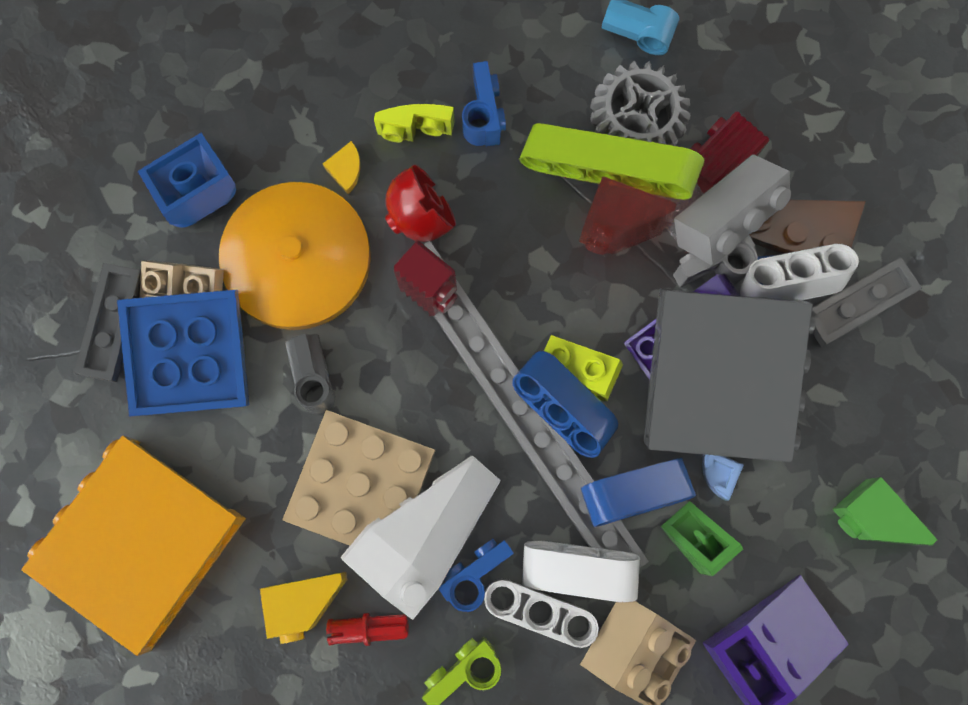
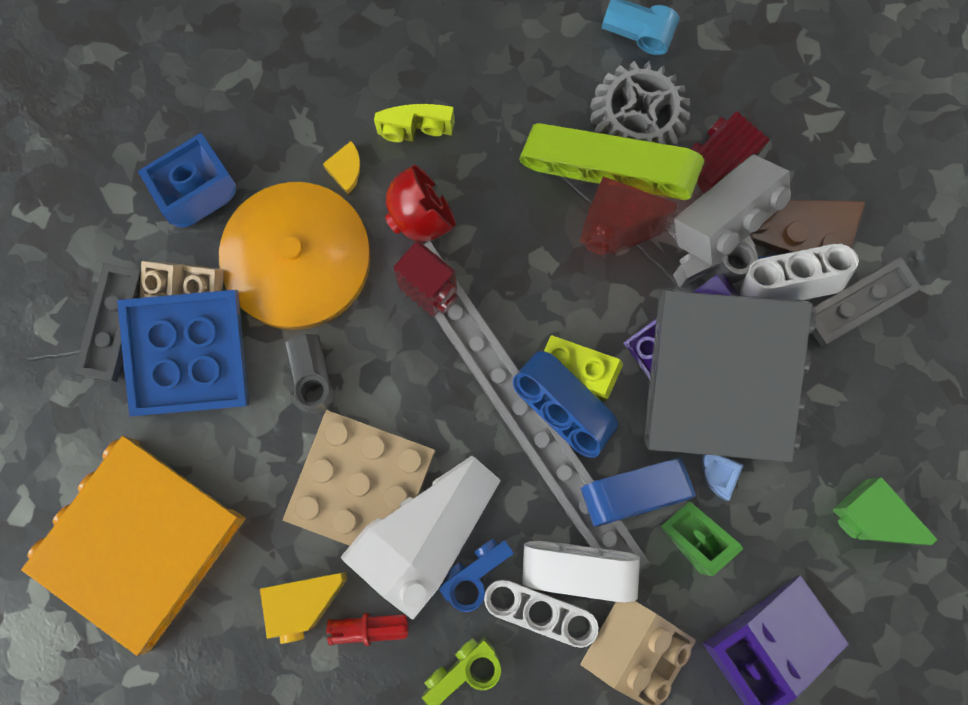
blue plate [462,61,506,147] -> none

